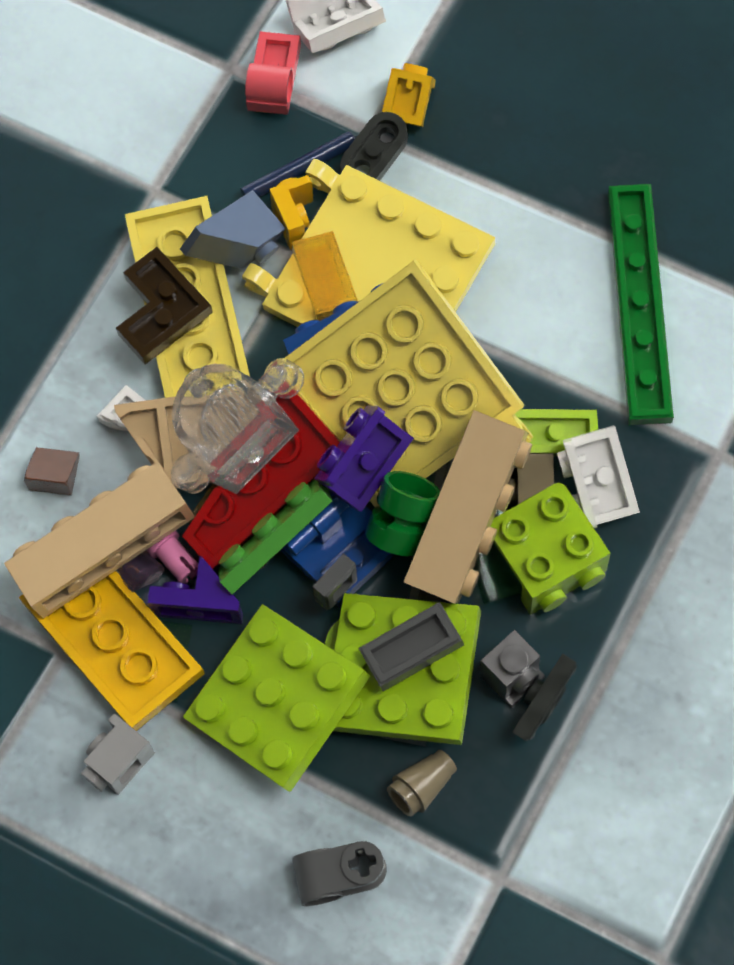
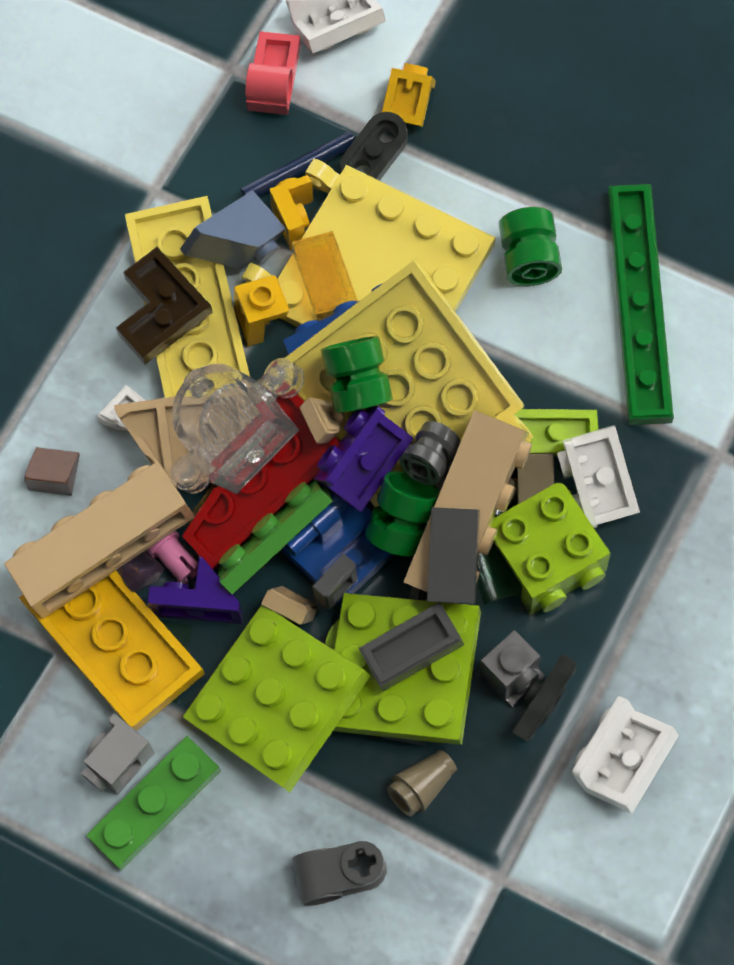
none -> bright green plate [86,736,221,871]
none -> yellow bracket [234,275,289,347]
none -> tan tile [261,586,319,625]
none -> tan tile [299,397,345,443]
none -> green wheel [320,336,393,413]
none -> dark grey wheel [400,421,461,486]
none -> dark grey tile [427,507,480,604]
none -> green wheel [499,207,562,286]
none -> white bracket [572,696,679,814]

